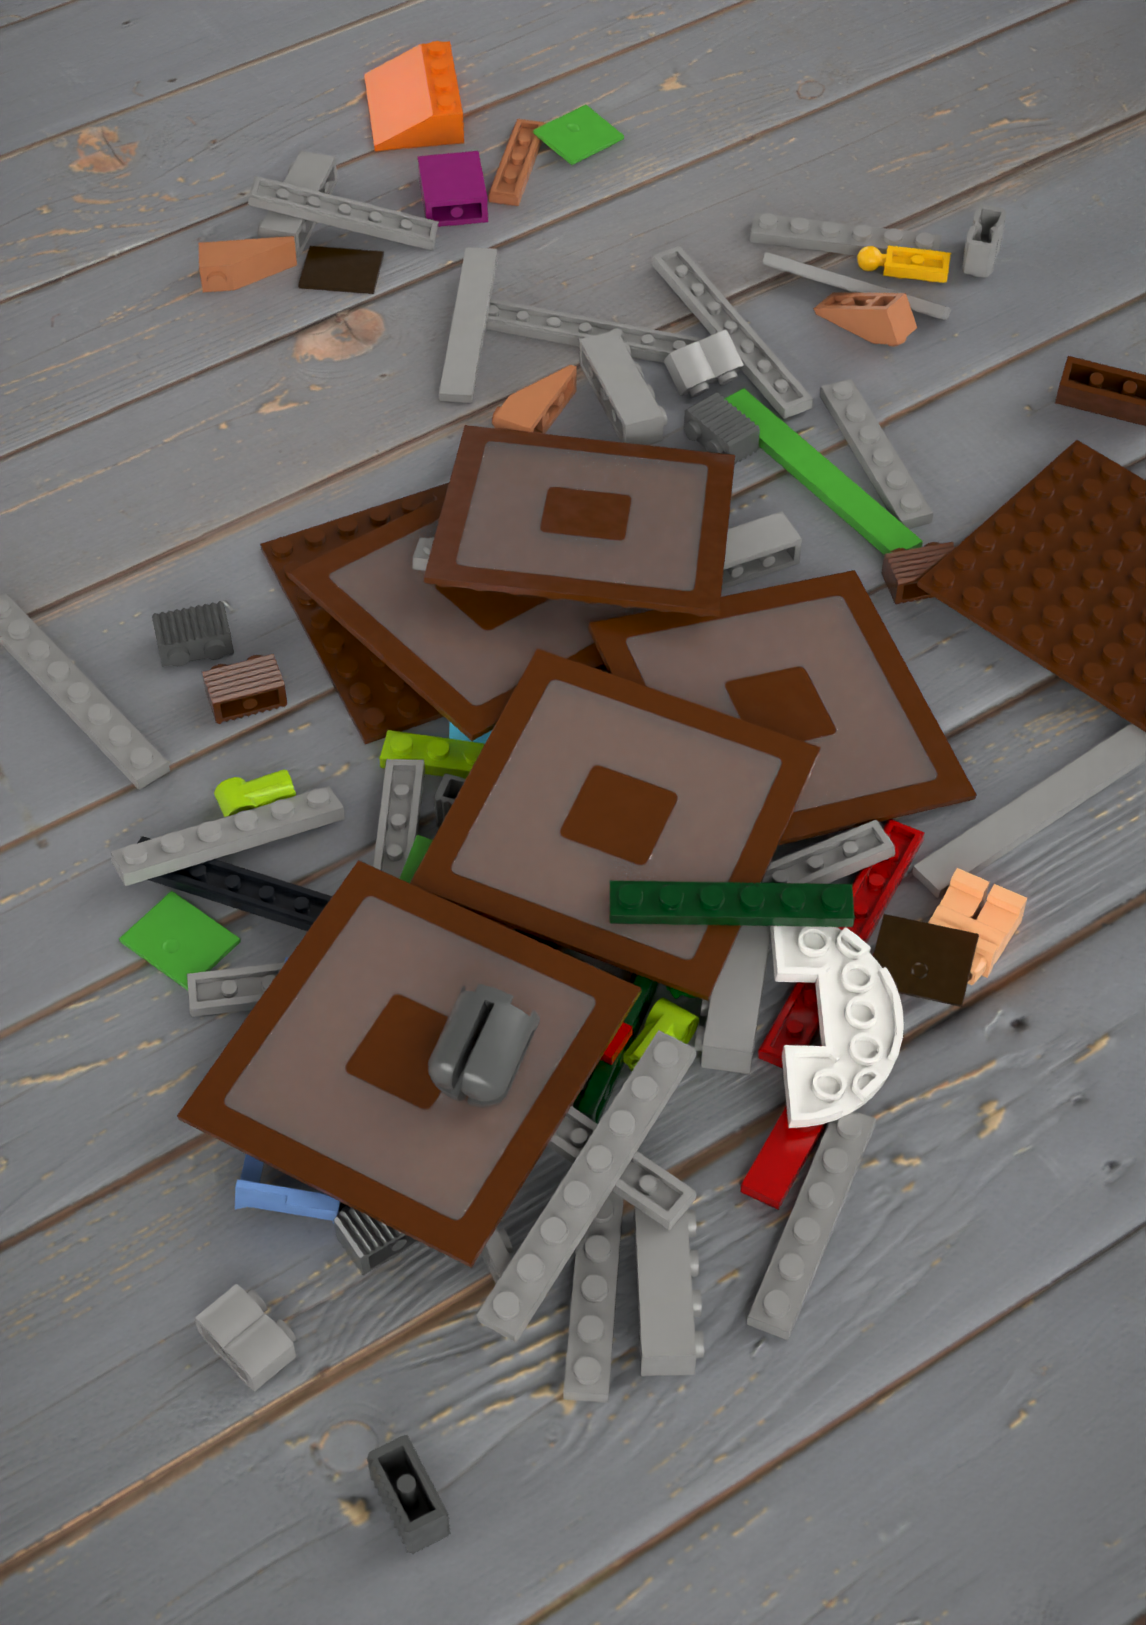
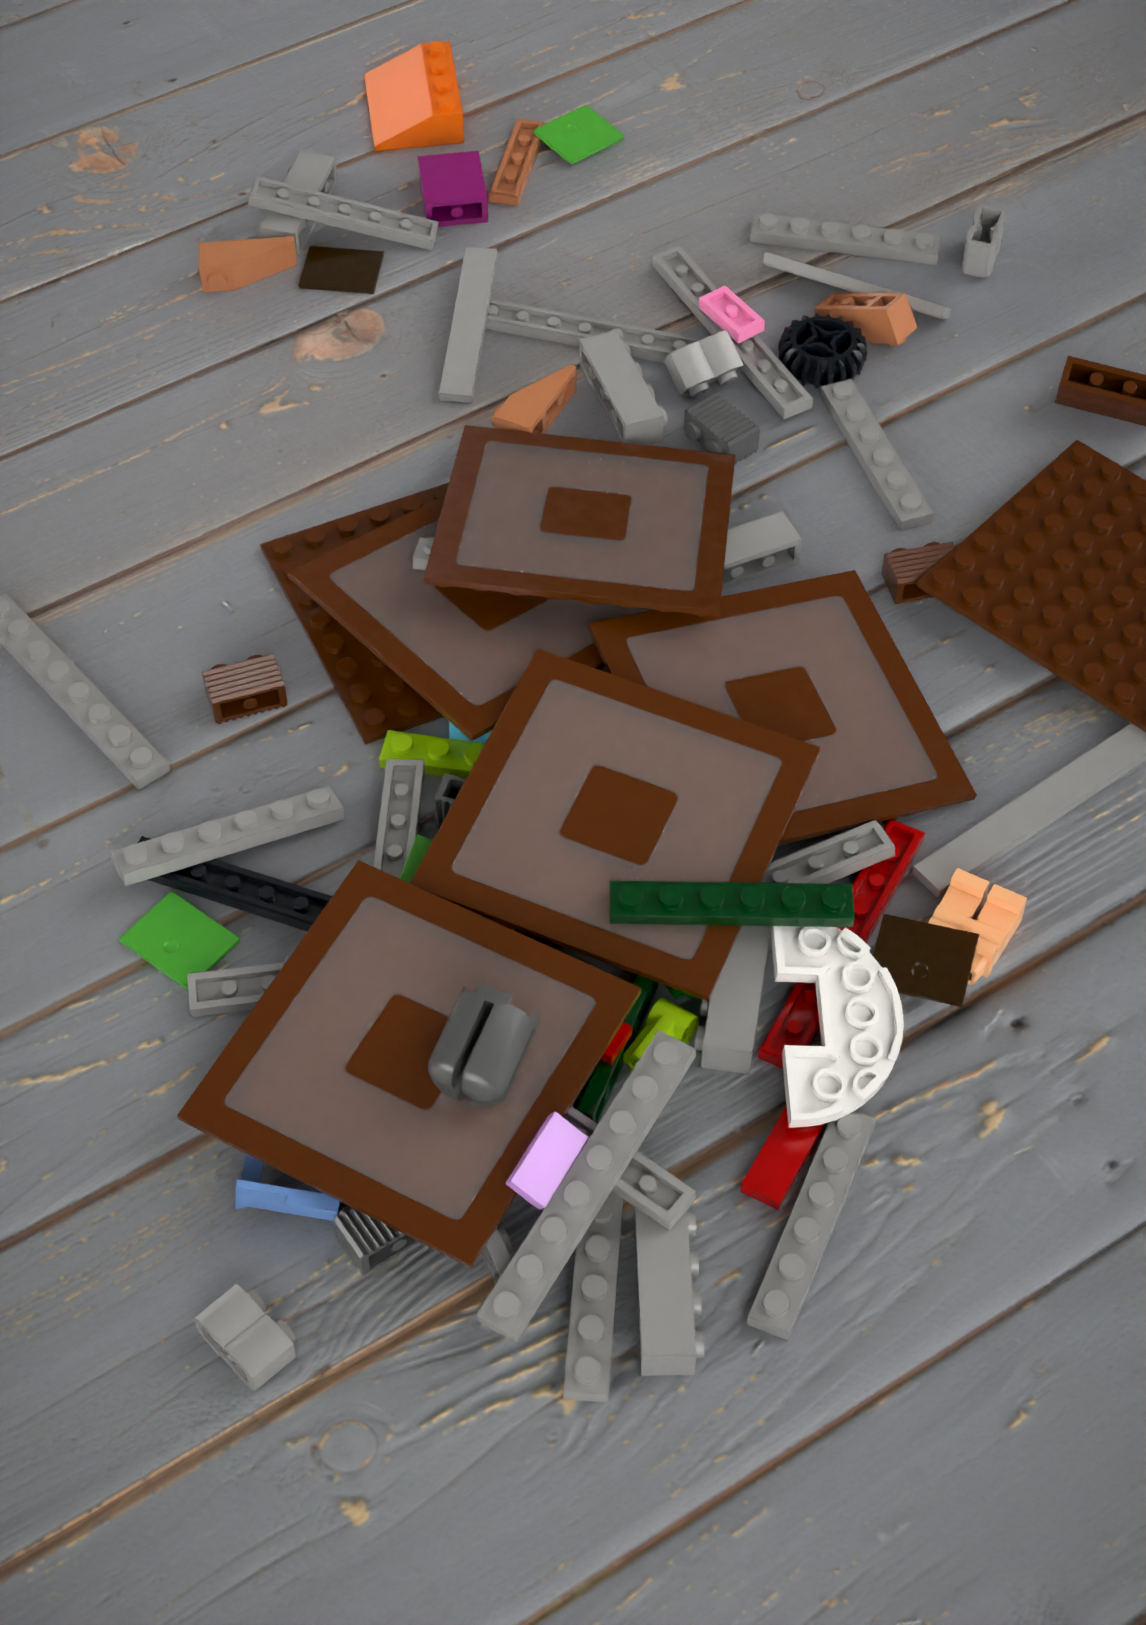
dark grey brick [152,601,234,667] -> none
lime piece [214,769,296,817] -> none
dark grey brick [367,1435,451,1554] -> none
bright green tile [724,388,923,555] -> none
yellow plate [857,245,951,283] -> none
none -> lavender tile [505,1111,589,1210]
none -> bright pink plate [699,286,765,343]
none -> black gear [778,313,867,389]

